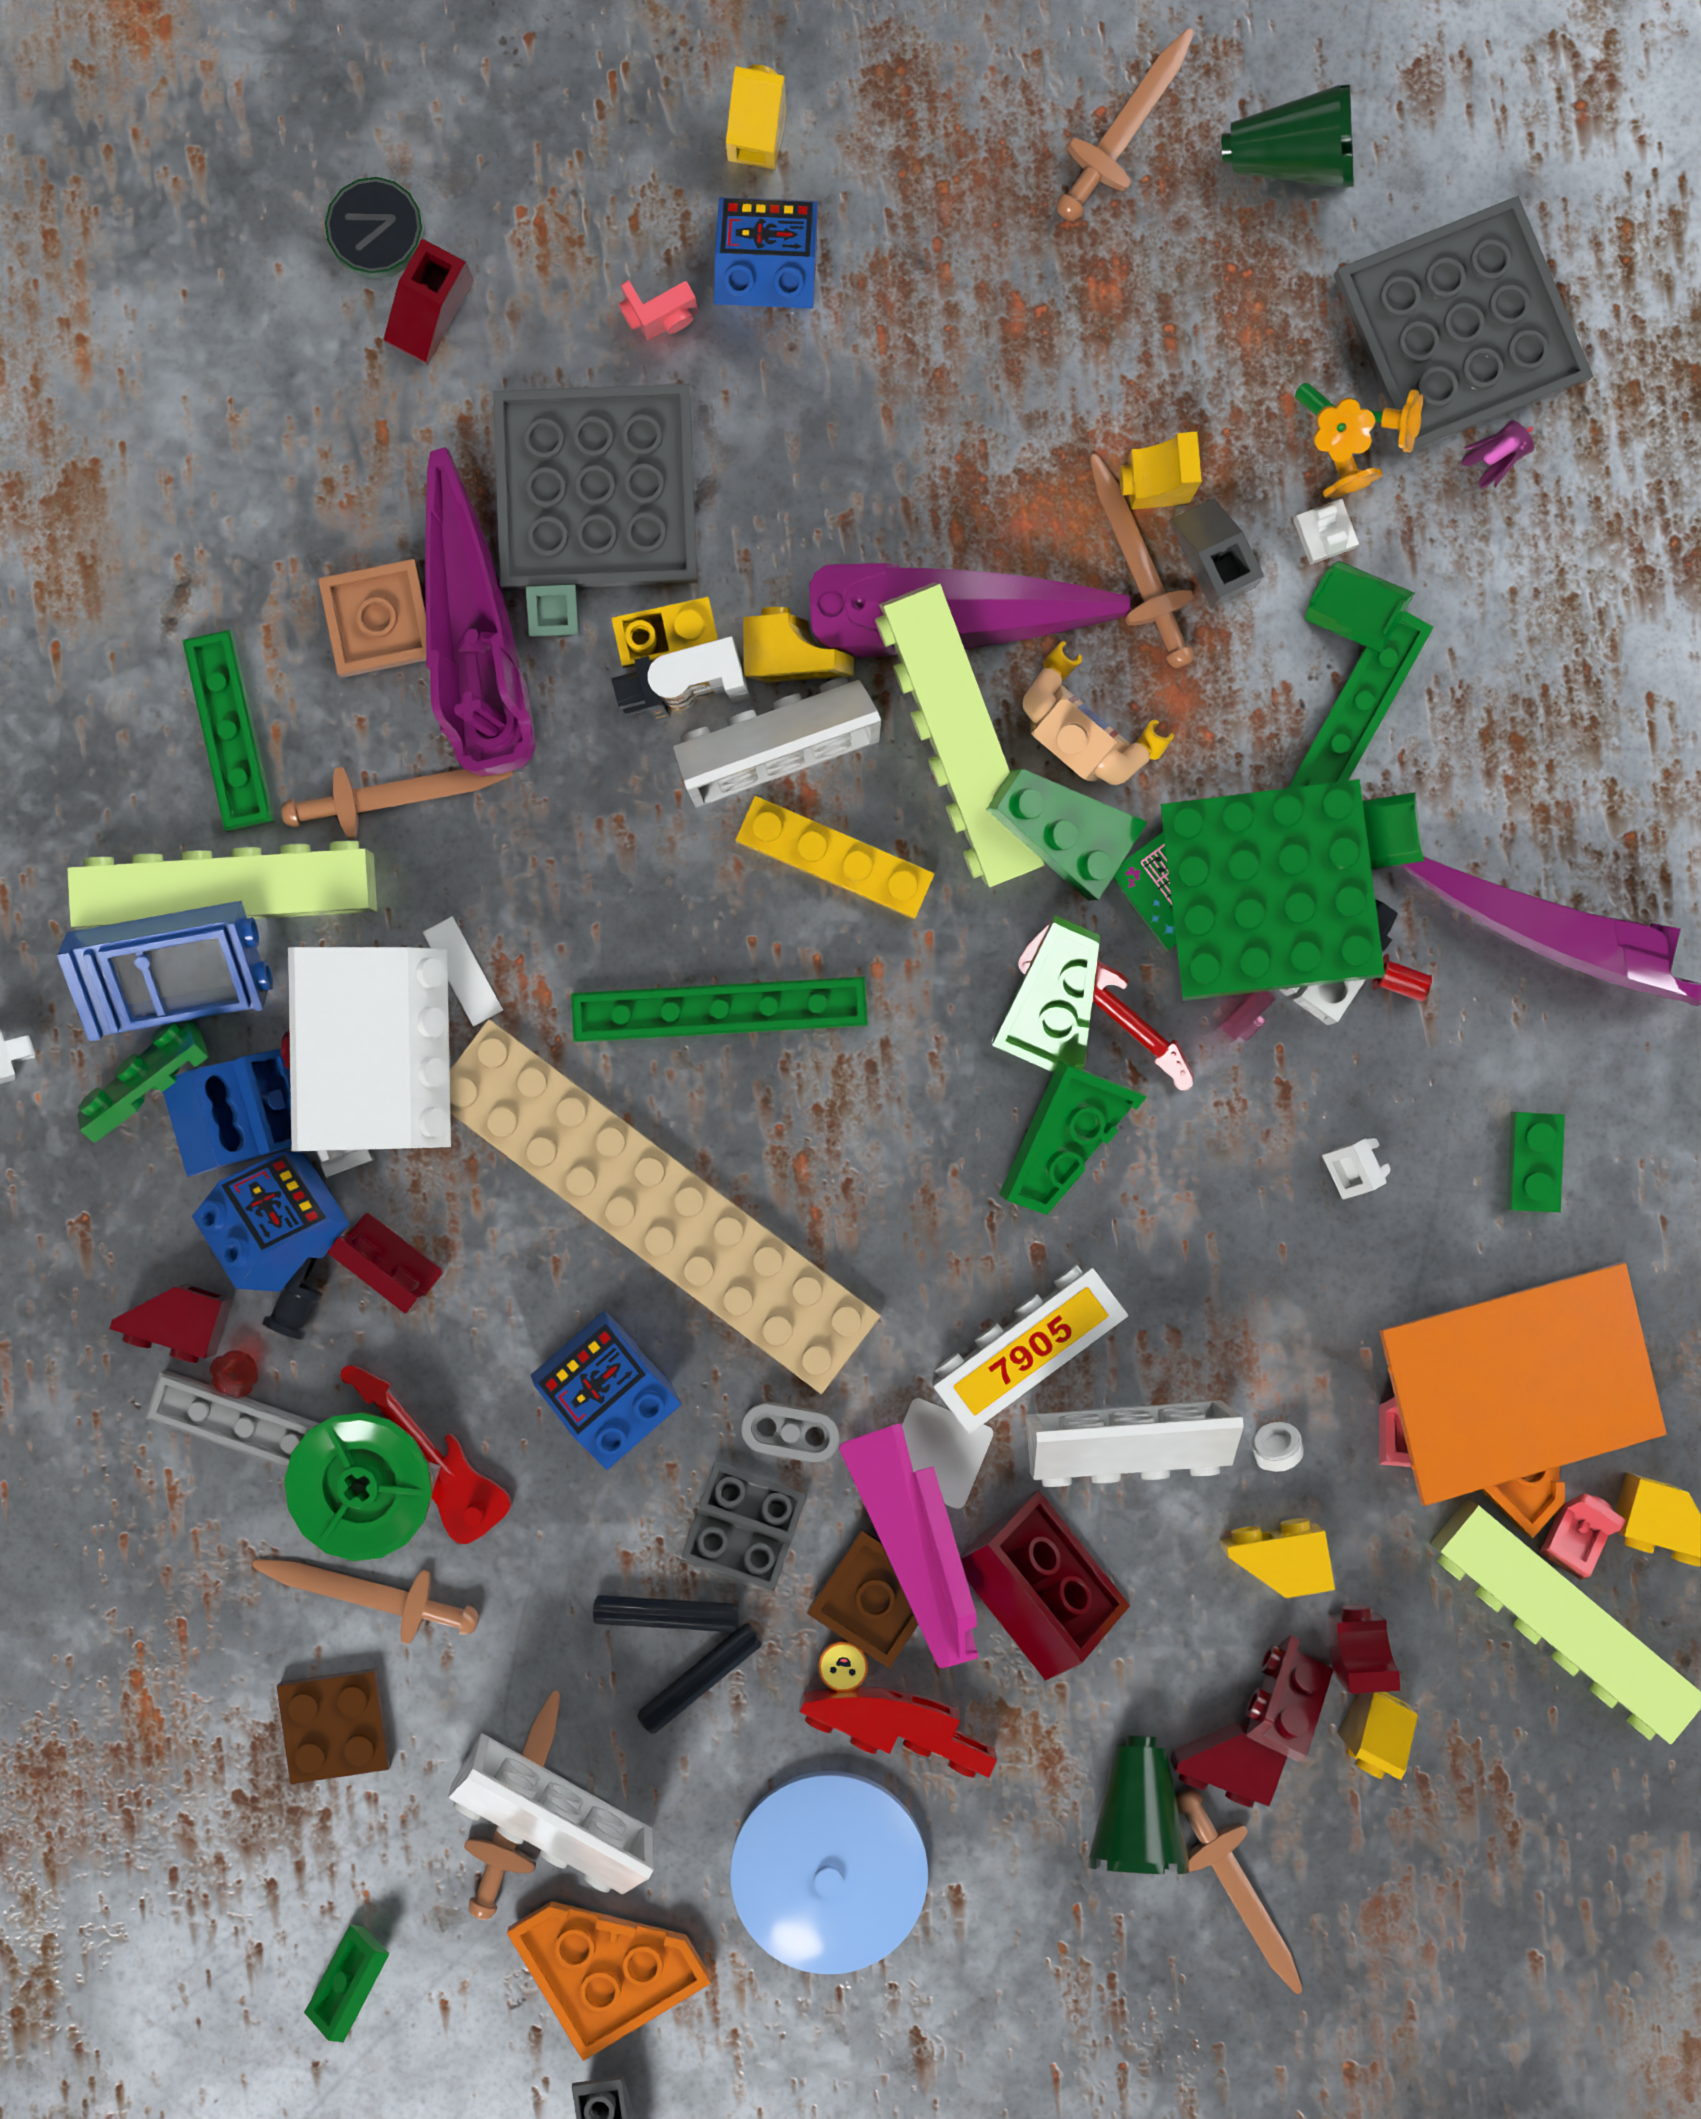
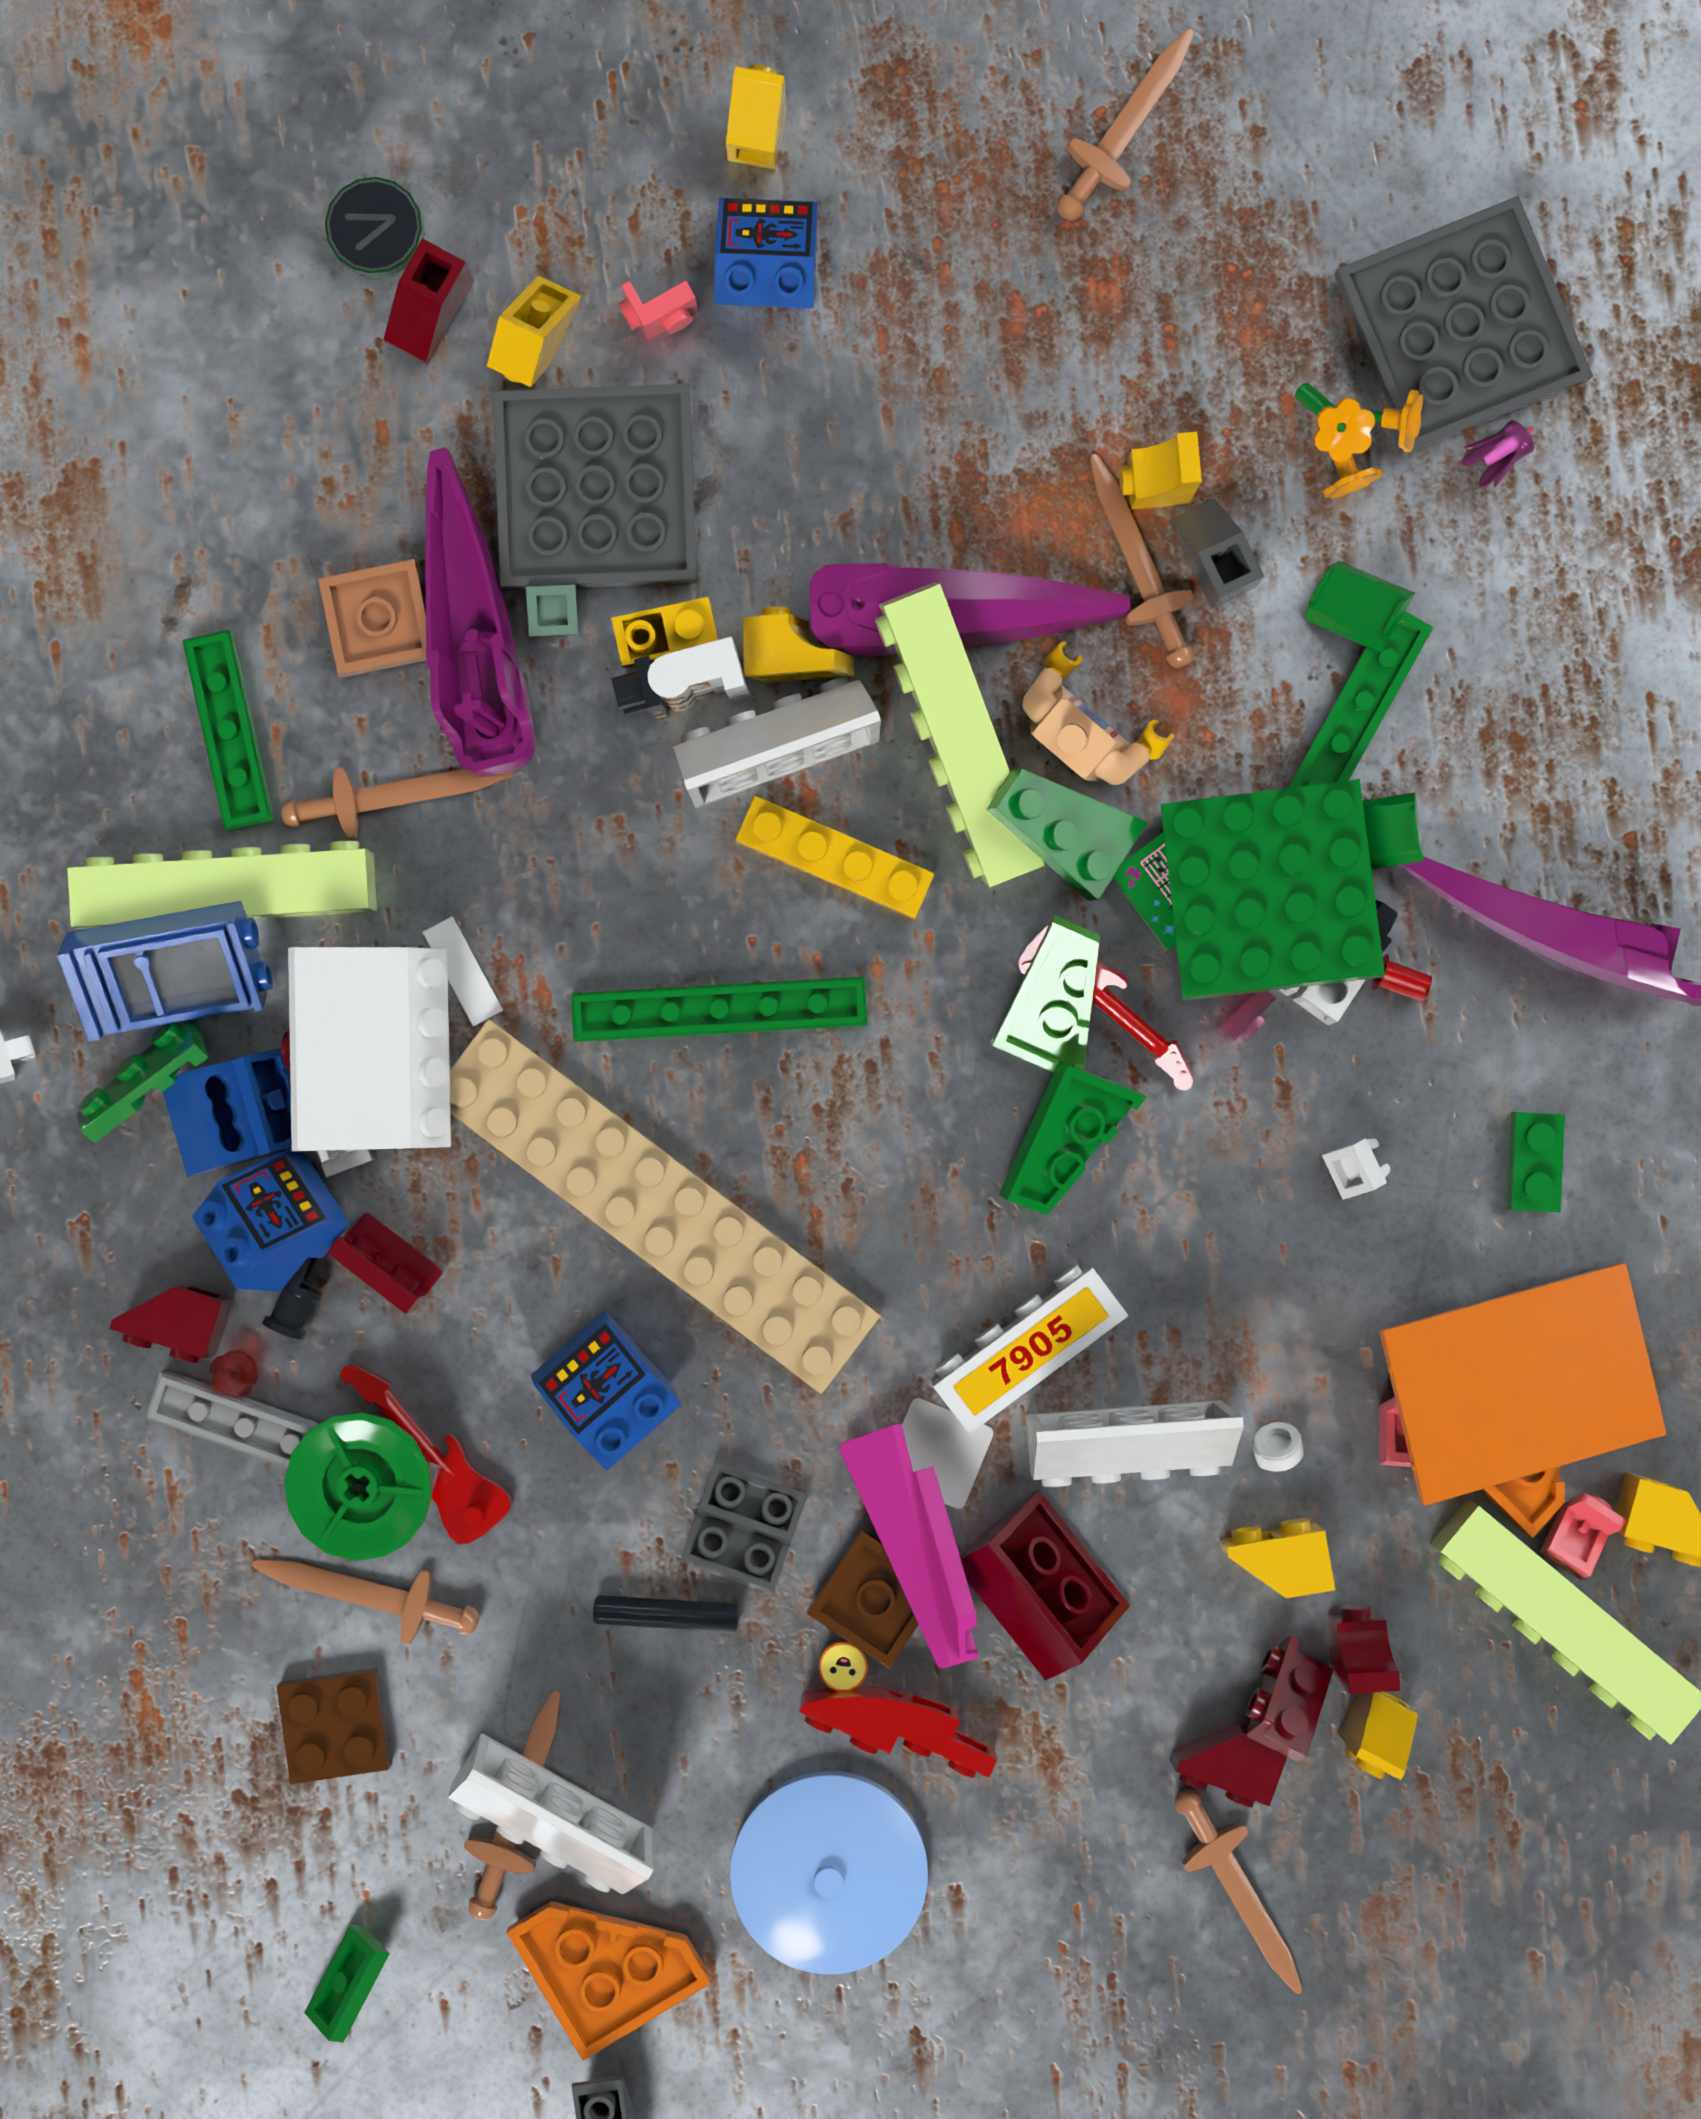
black axle [637,1623,762,1734] -> none
light grey plate [741,1402,840,1463] -> none
dark green cone [1088,1735,1189,1874] -> none
dark green cone [1221,84,1354,188] -> none
white tile [1293,499,1359,565] -> none
none -> yellow slope [487,275,582,387]

